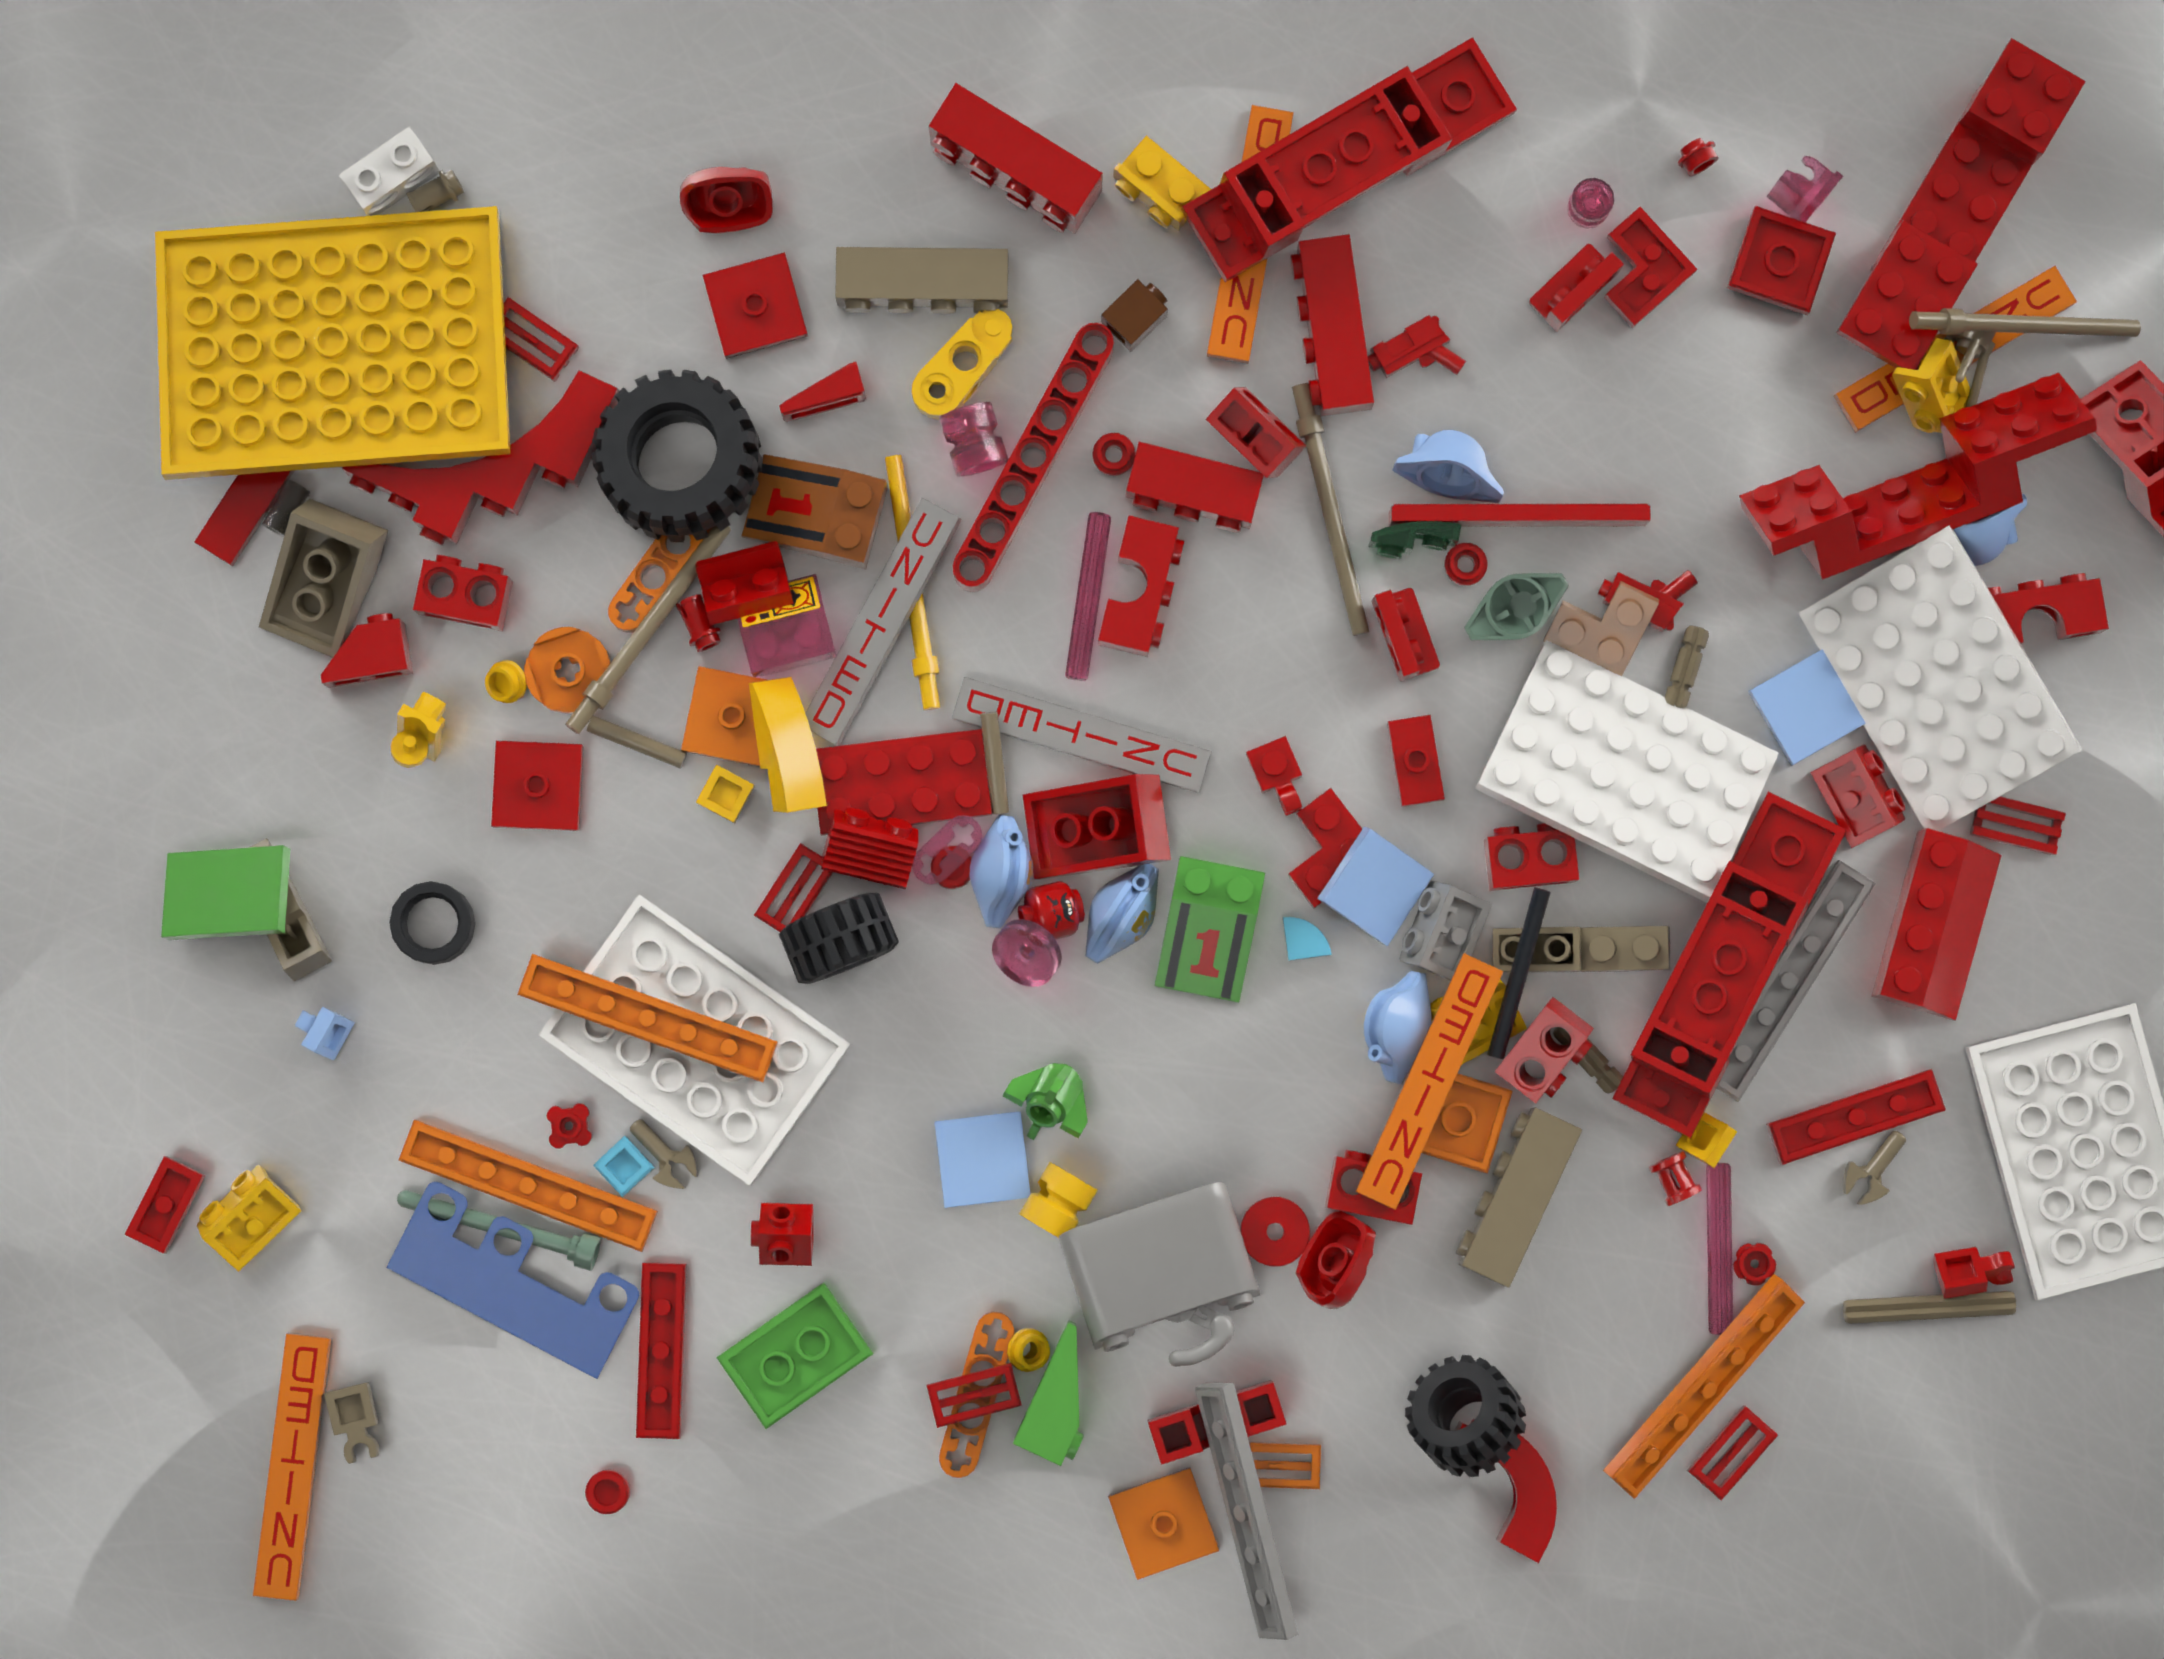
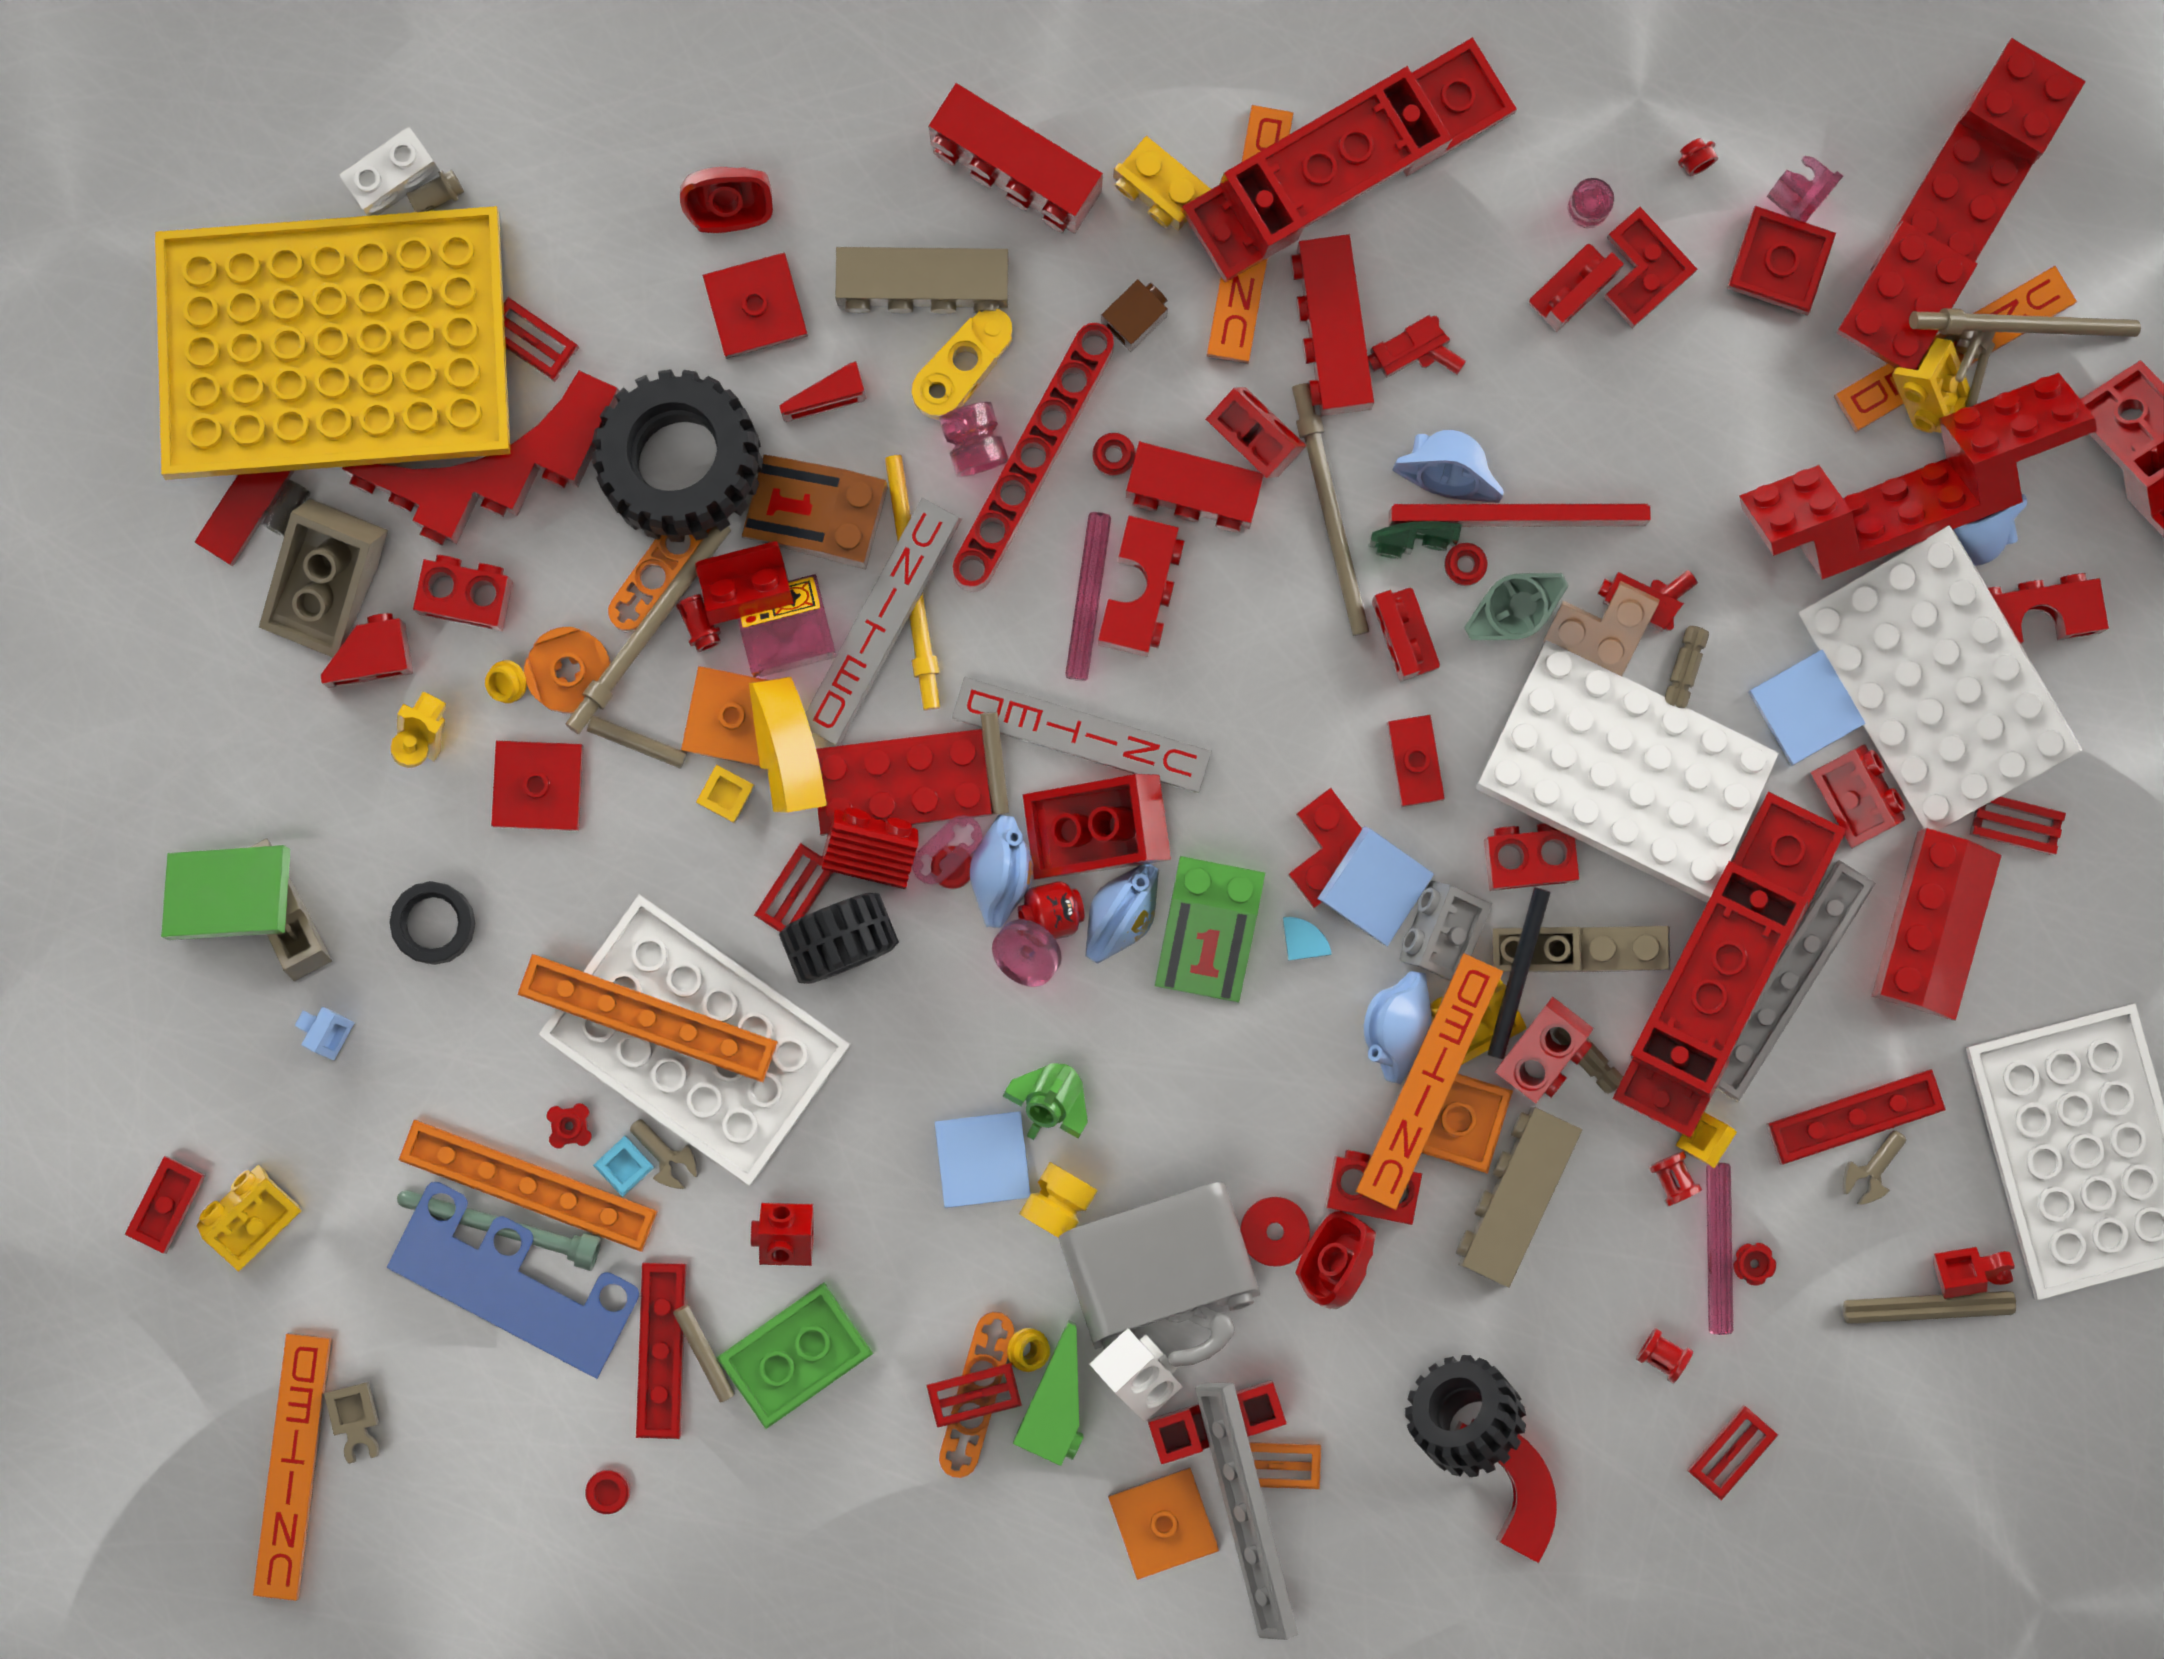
red plate [1246,736,1303,816] -> none
orange tile [1603,1274,1805,1499] -> none
none -> dark tan piece [673,1304,735,1403]
none -> white brick [1089,1328,1183,1422]
none -> red bush [1636,1328,1693,1384]

